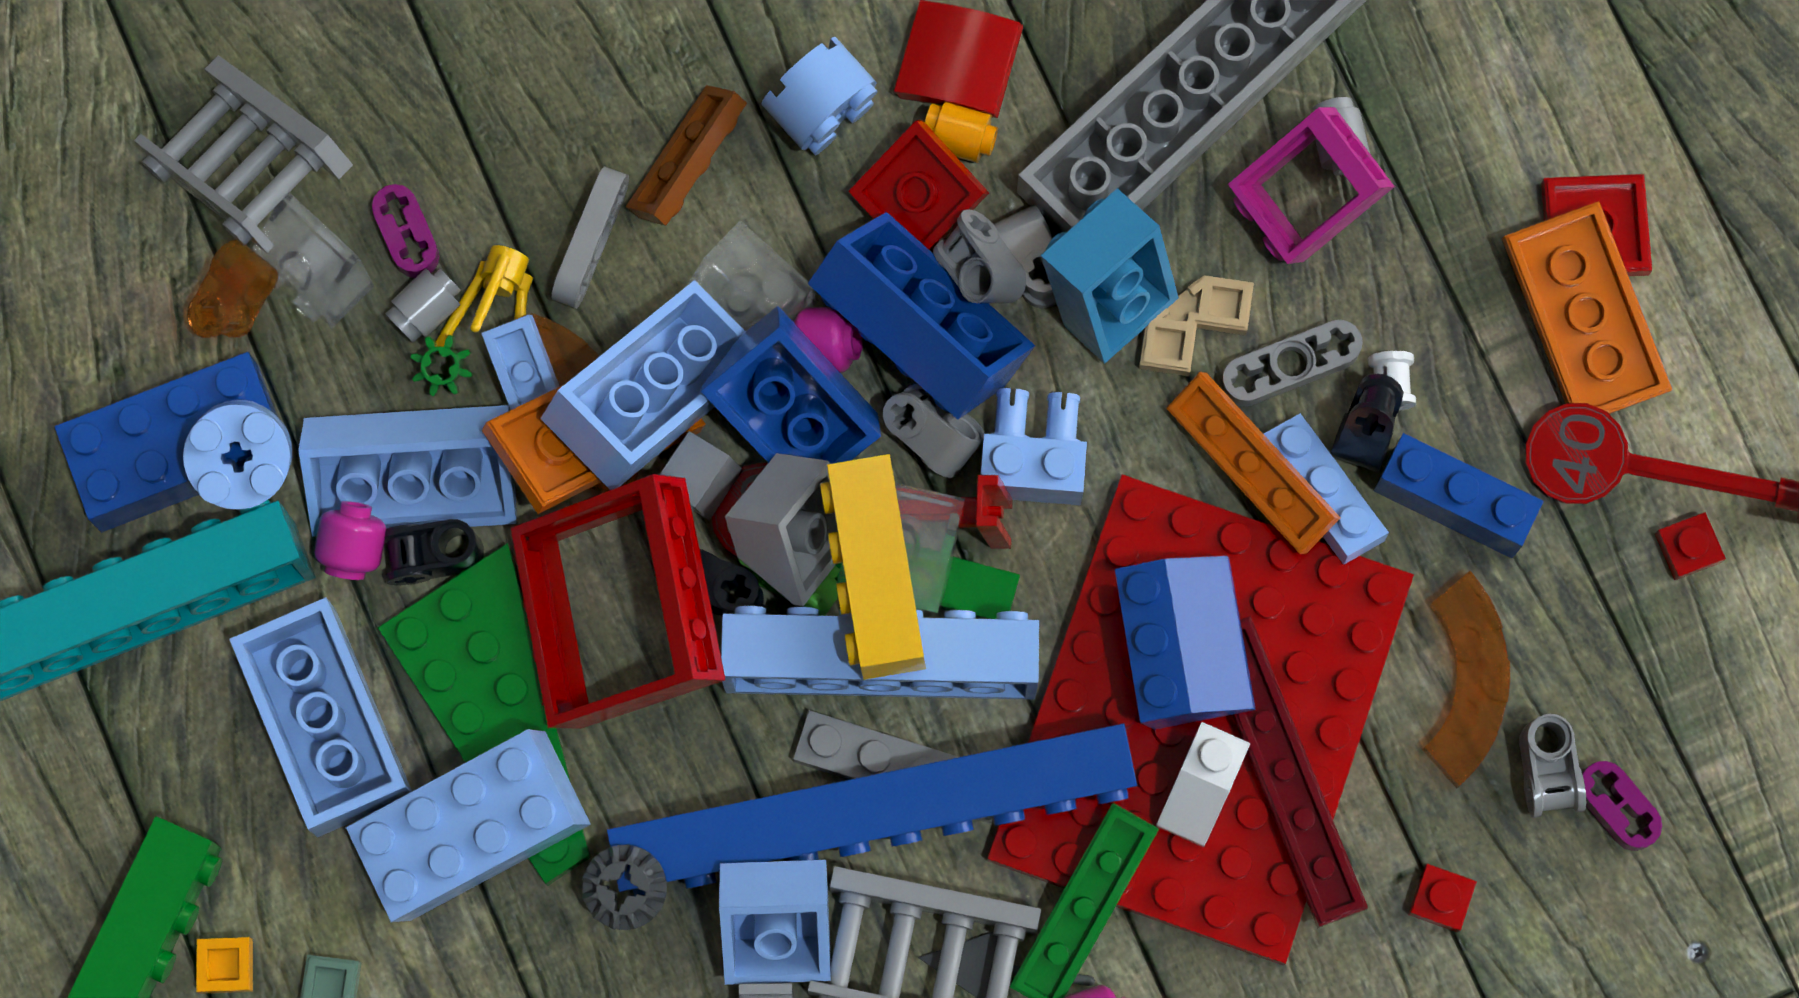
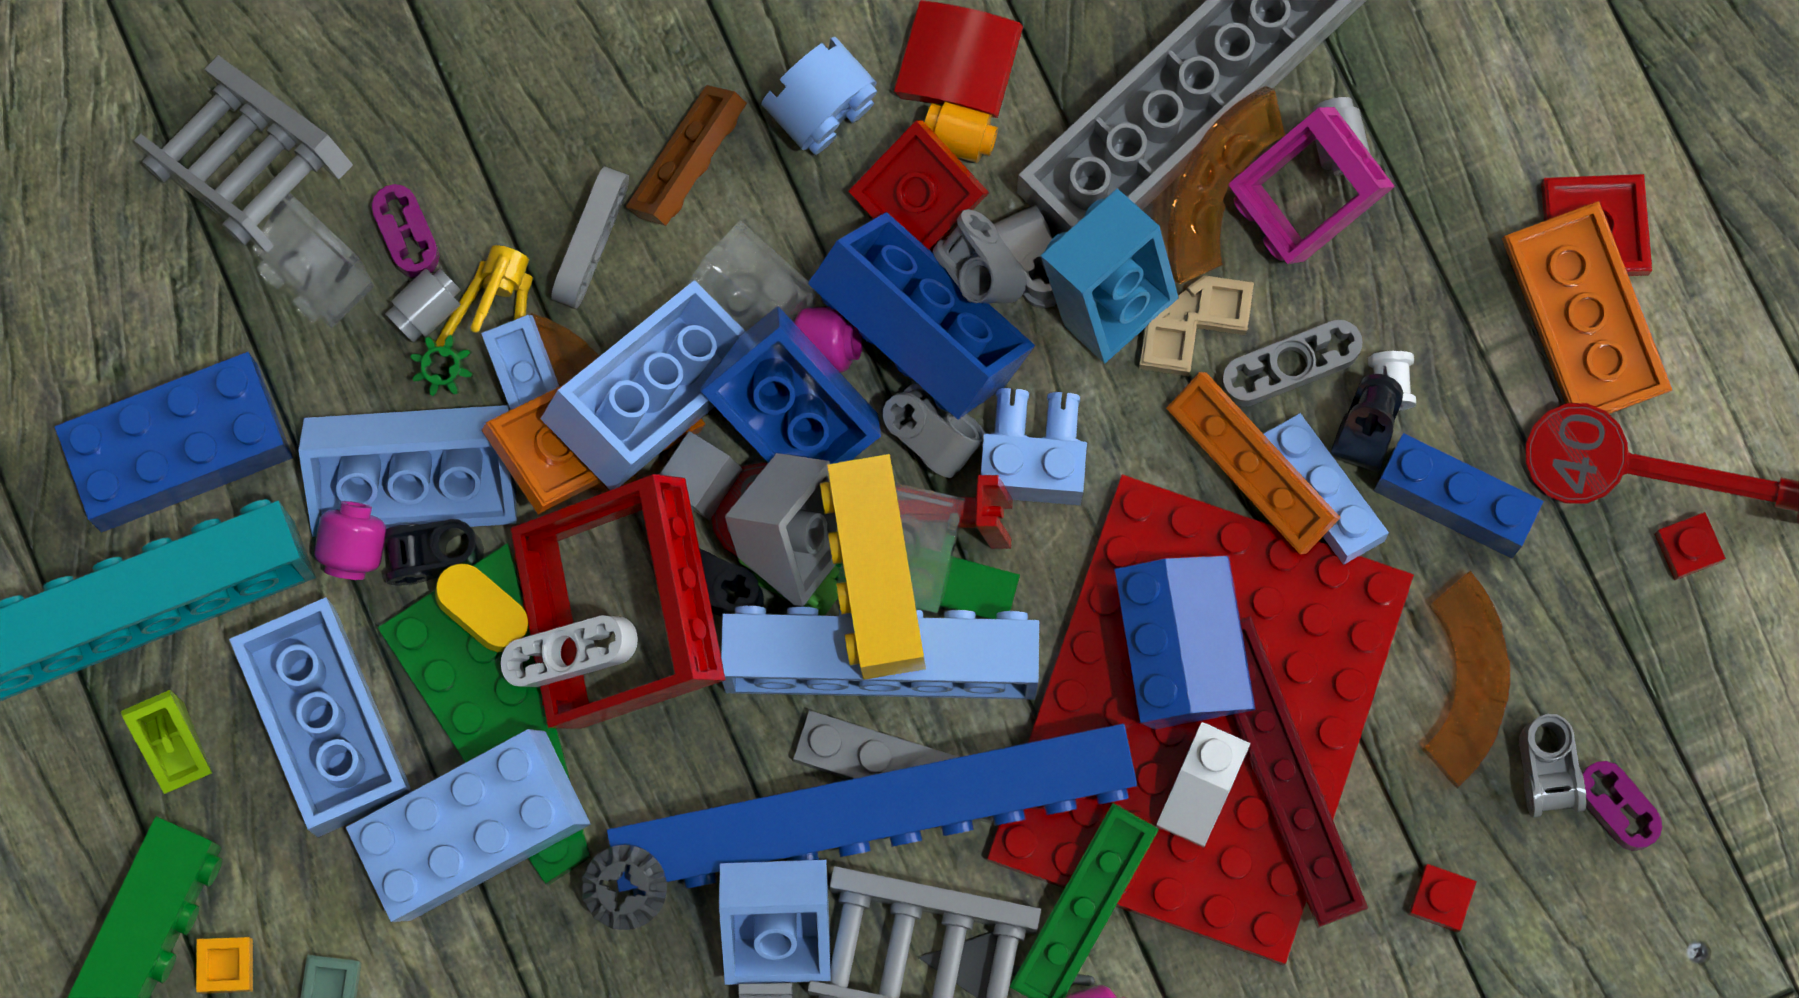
light blue brick [183,400,293,509] -> none
clear orange piece [187,240,278,338] -> none
none -> lime slope [121,690,212,794]
none -> yellow tile [435,564,528,652]
none -> white beam [501,615,638,687]
none -> clear orange tile [1167,86,1285,284]

